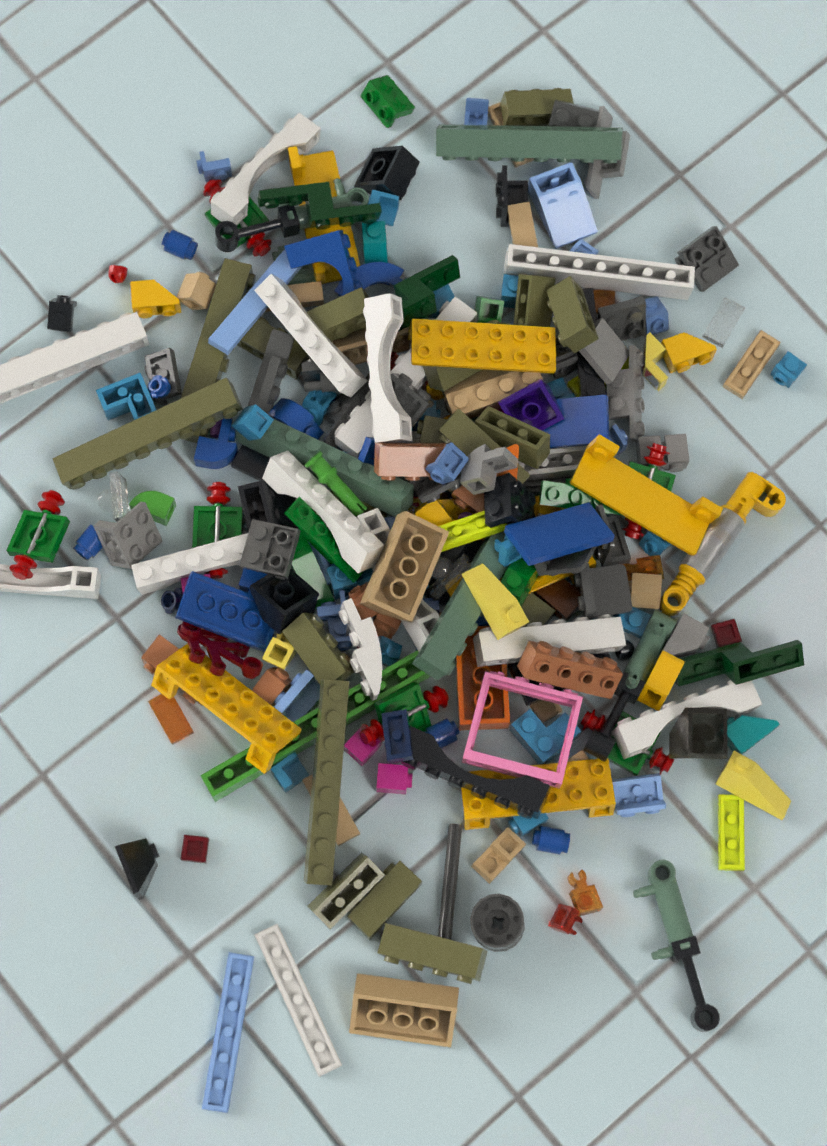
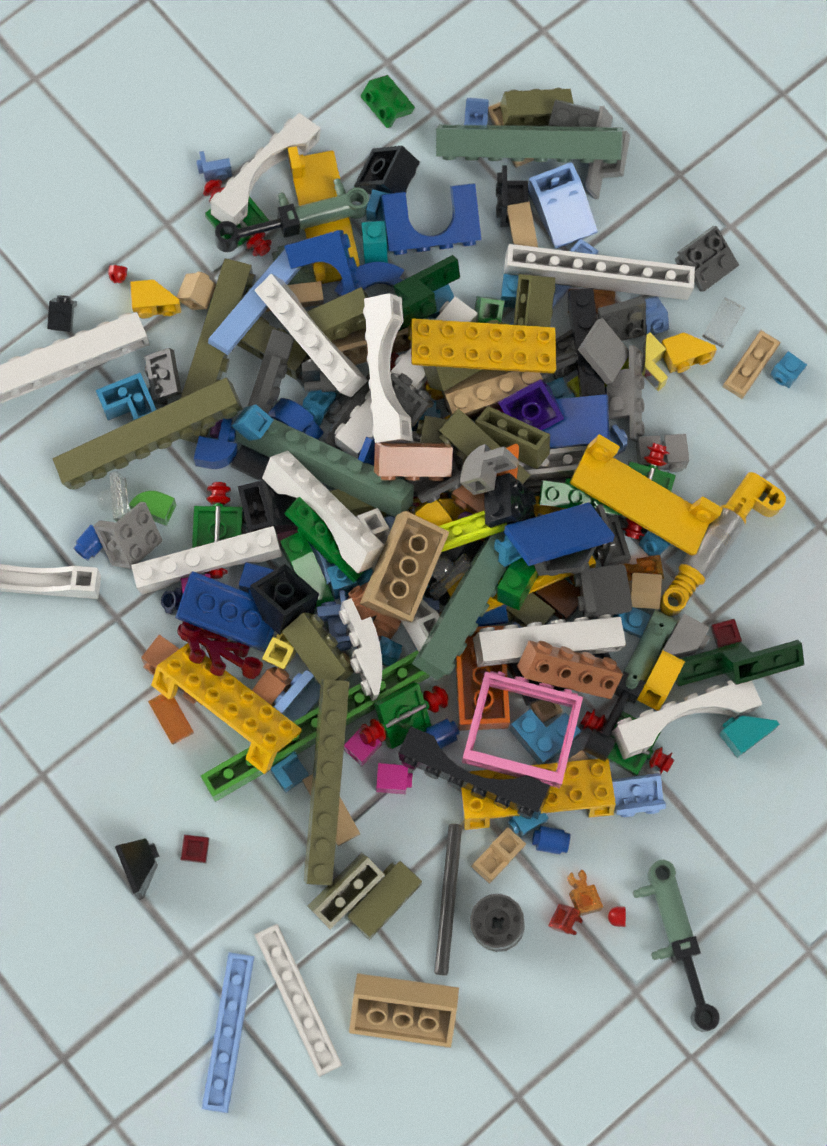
green plate [6,490,70,580] -> none
blue plate [148,375,171,398] -> none
blue brick [162,230,198,260] -> none
dark grey plate [239,519,301,580] -> none
dark green bracket [257,182,382,230] -> none
bright green pin [304,451,367,517] -> none
olive brick [377,923,488,984] -> none
dark blue plate [382,709,414,764] -> none
medium blue bracket [425,442,469,484] -> none
light yellow slope [461,564,529,640] -> none
olive brick [546,276,599,353] -> none
black hinge [615,640,635,660] -> none
clear smoke slope [669,707,728,759] -> none
light yellow slope [716,751,791,820] -> none
neon yellow tile [718,794,745,871] -> none
none -> blue arch [381,183,482,255]
none -> red hinge [608,906,626,927]

